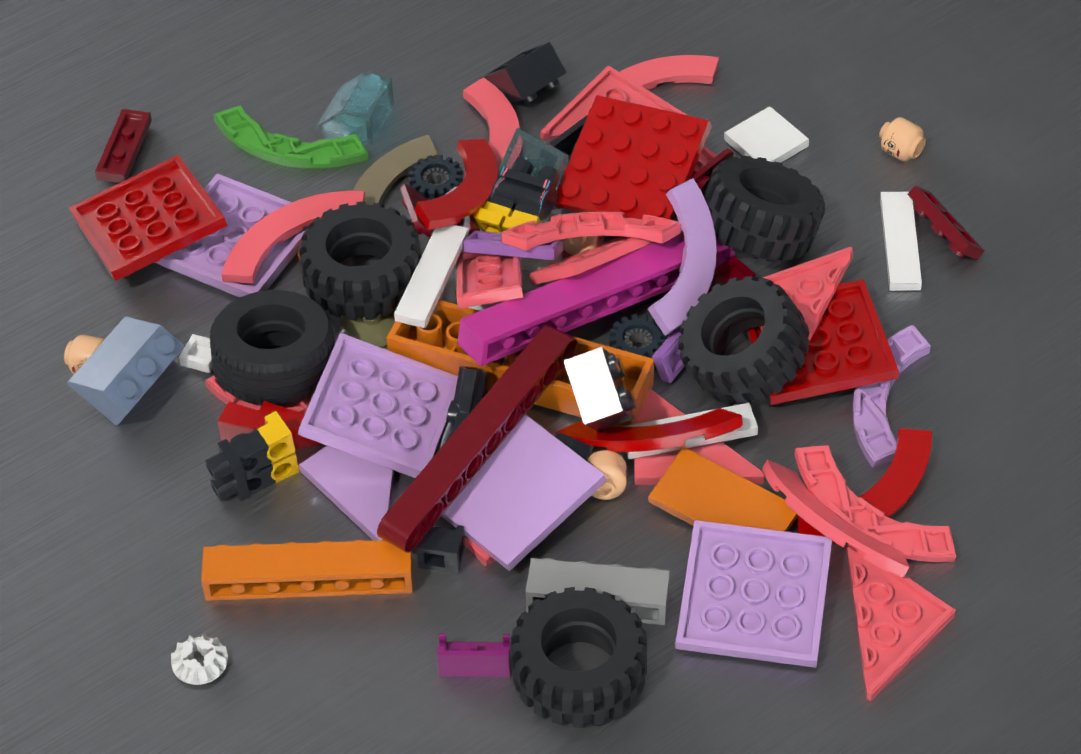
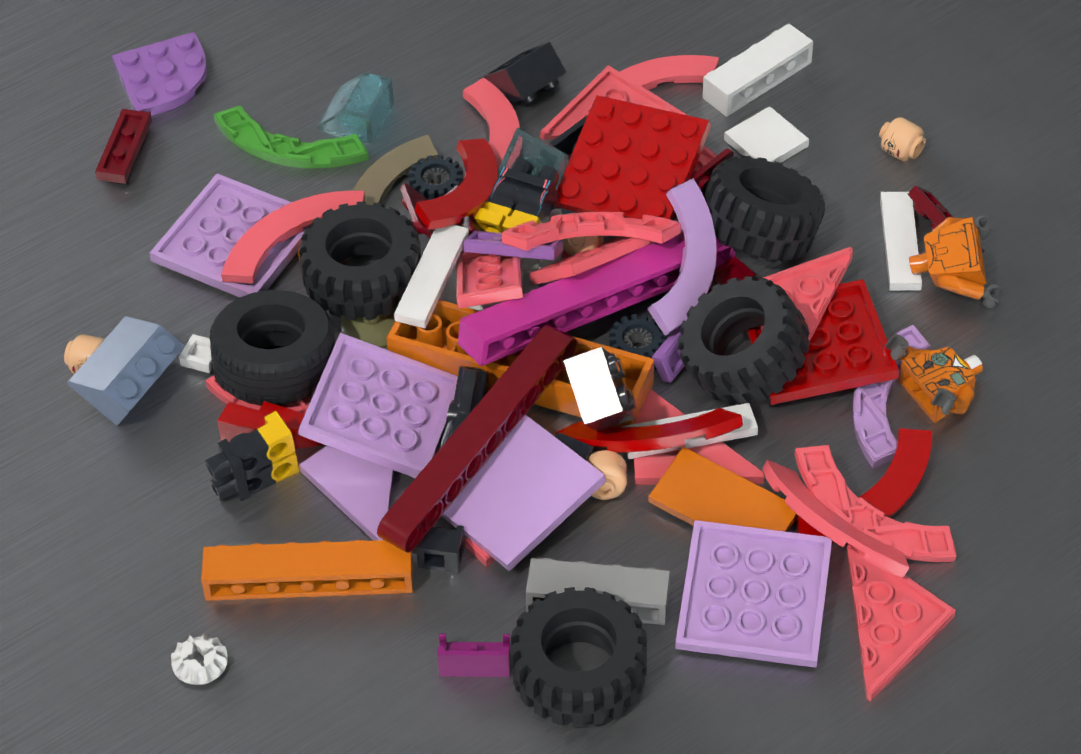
red plate [69,155,228,281] -> none
none -> medium lavender plate [112,32,207,116]
none -> white brick [703,24,813,117]
none -> orange torso [885,334,983,423]
none -> orange torso [909,215,1001,308]

